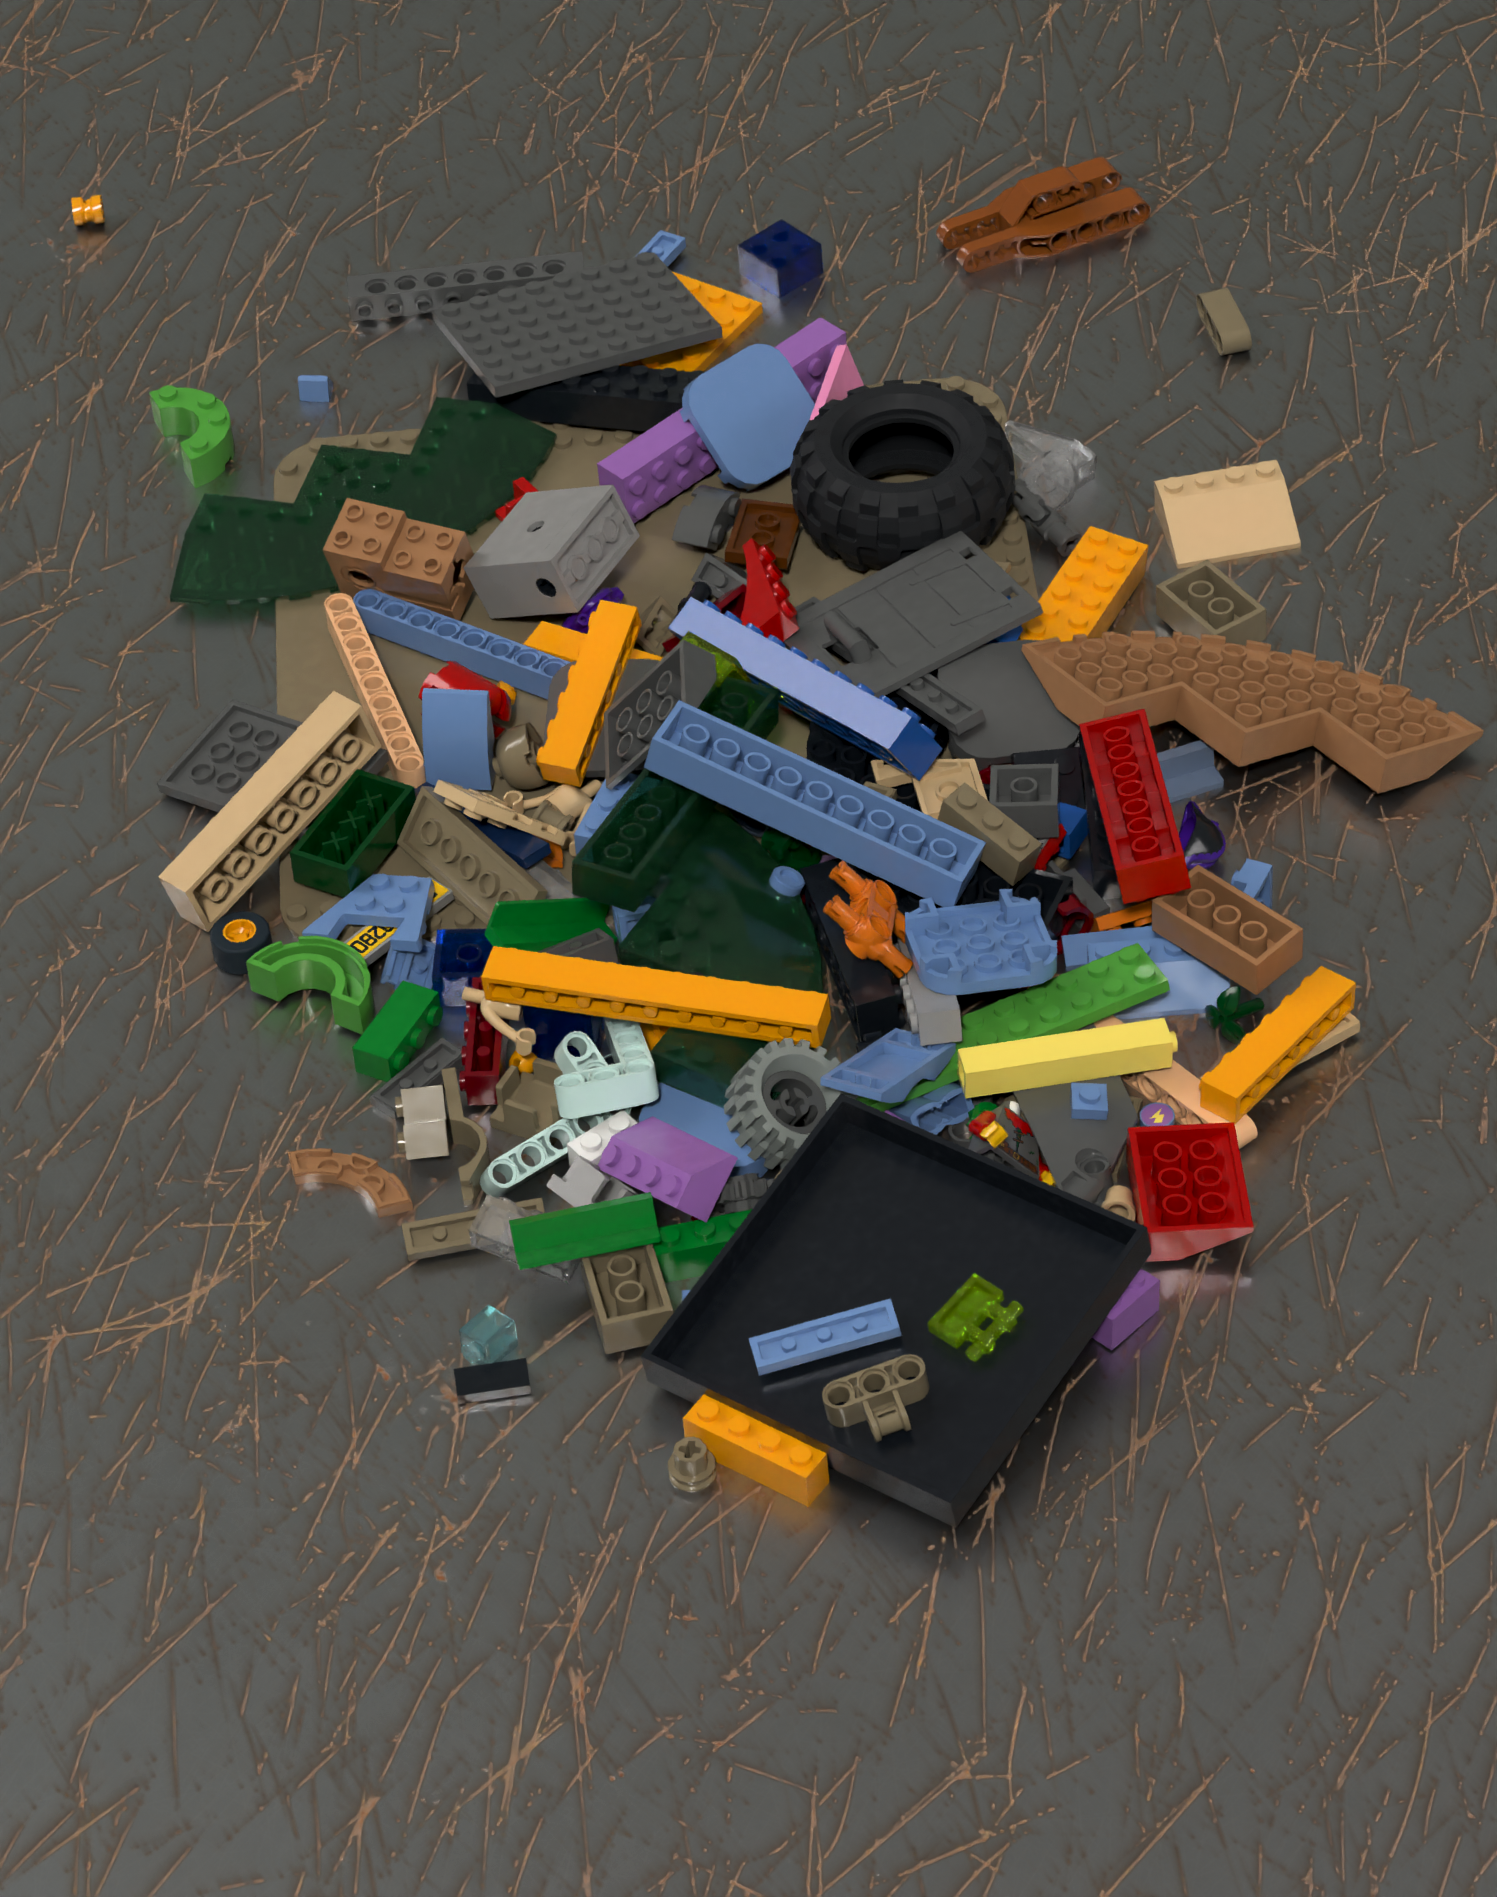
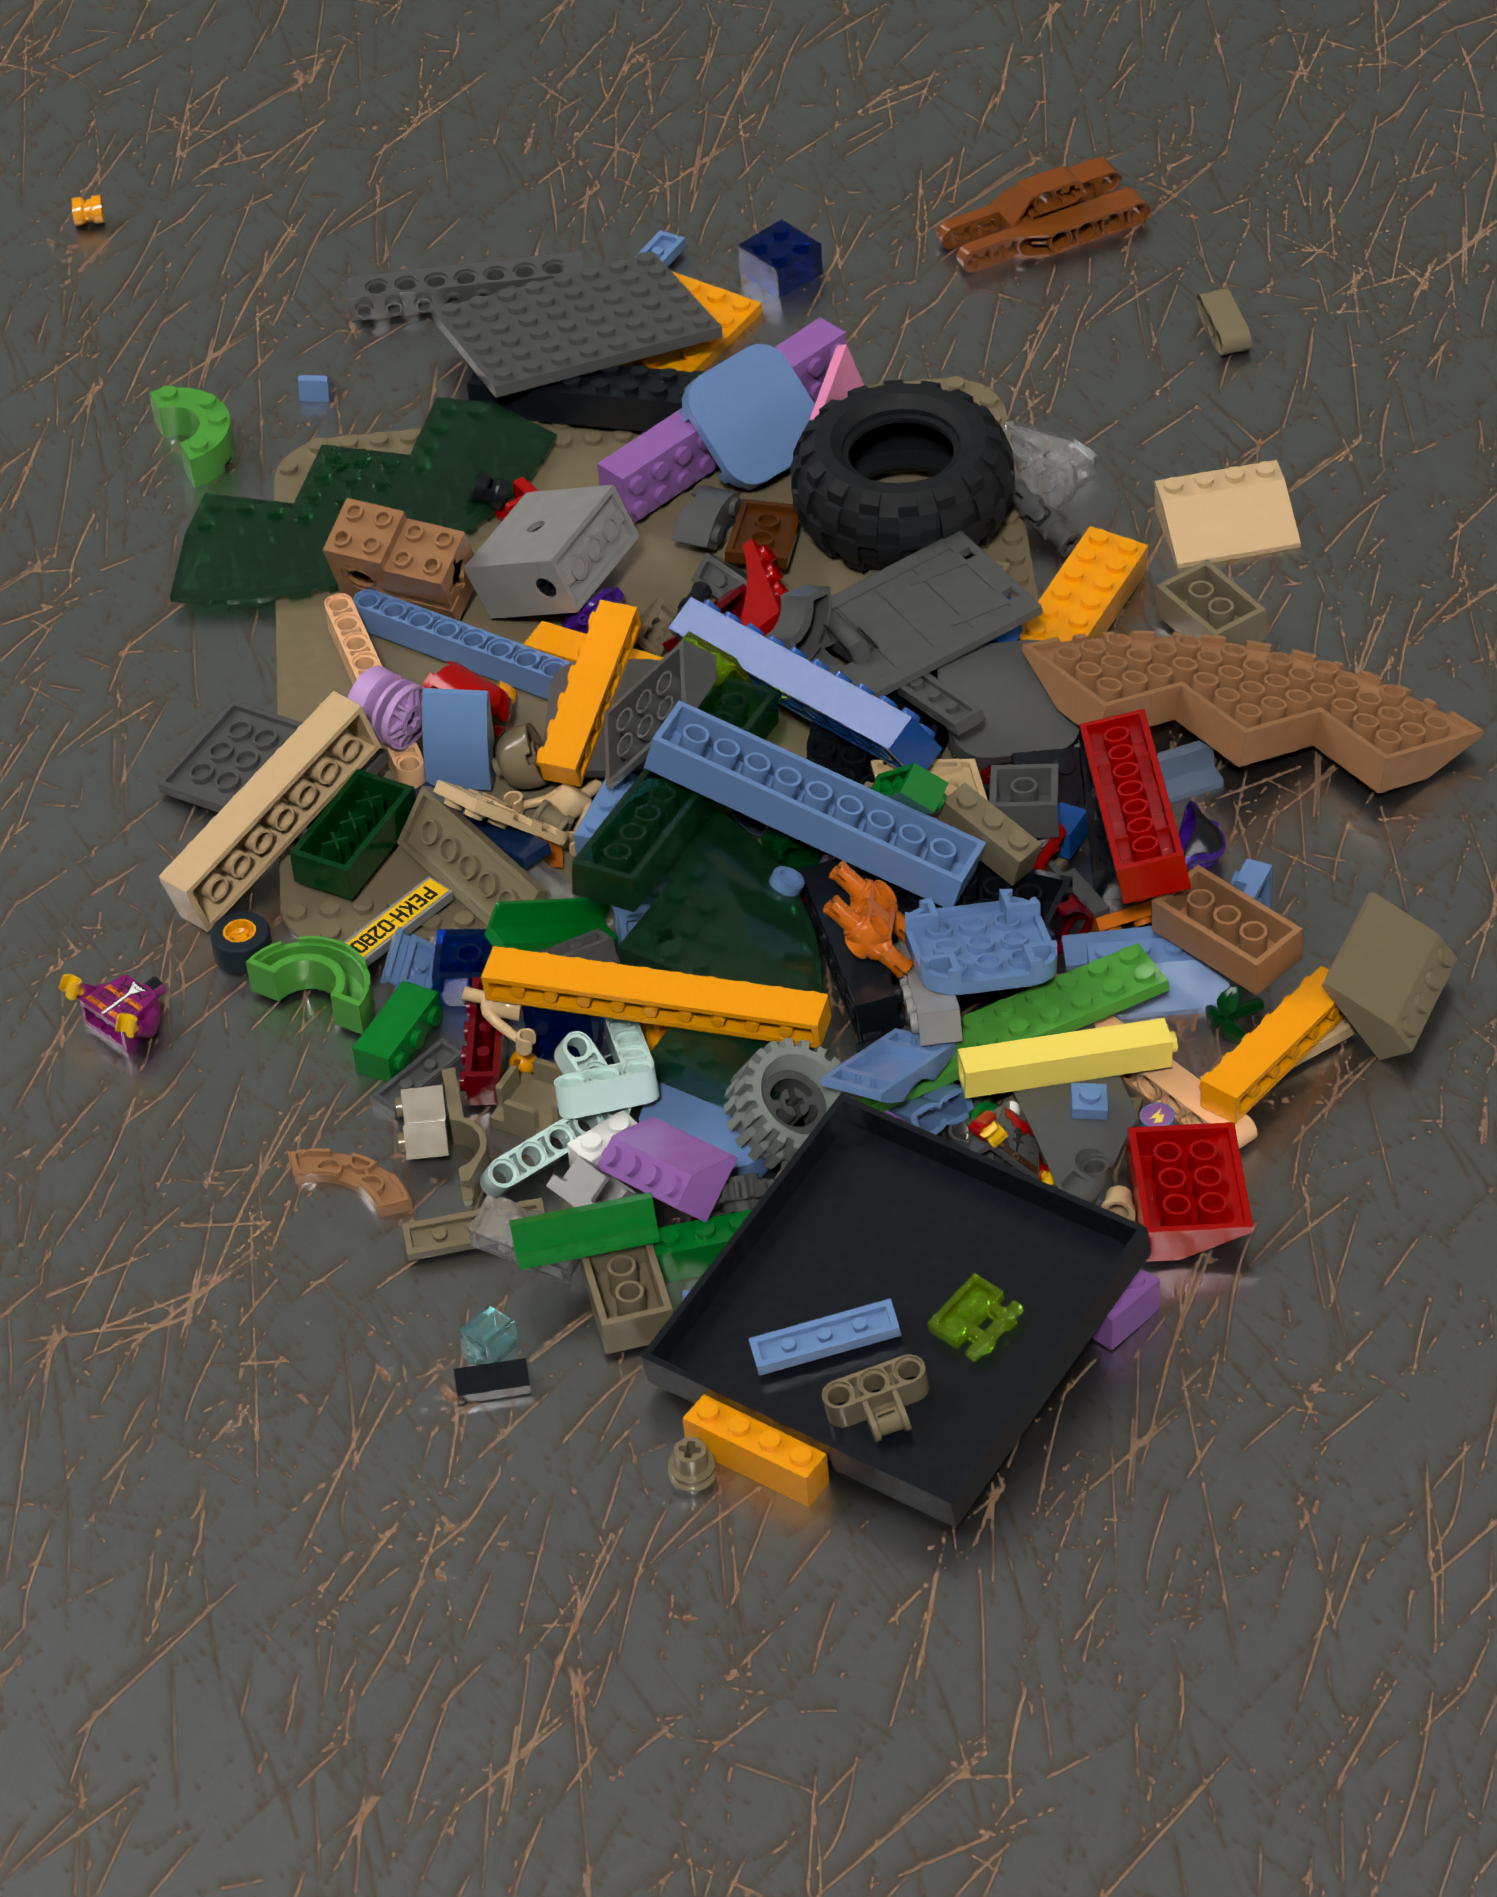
medium blue wing [302,874,435,952] -> none
none -> magenta torso [58,974,166,1053]
none -> lavender wheel [347,665,425,750]
none -> black wheel [470,471,510,511]
none -> dark grey brick [764,585,832,661]
none -> green brick [871,763,949,815]
none -> dark tan slope [1322,892,1458,1061]

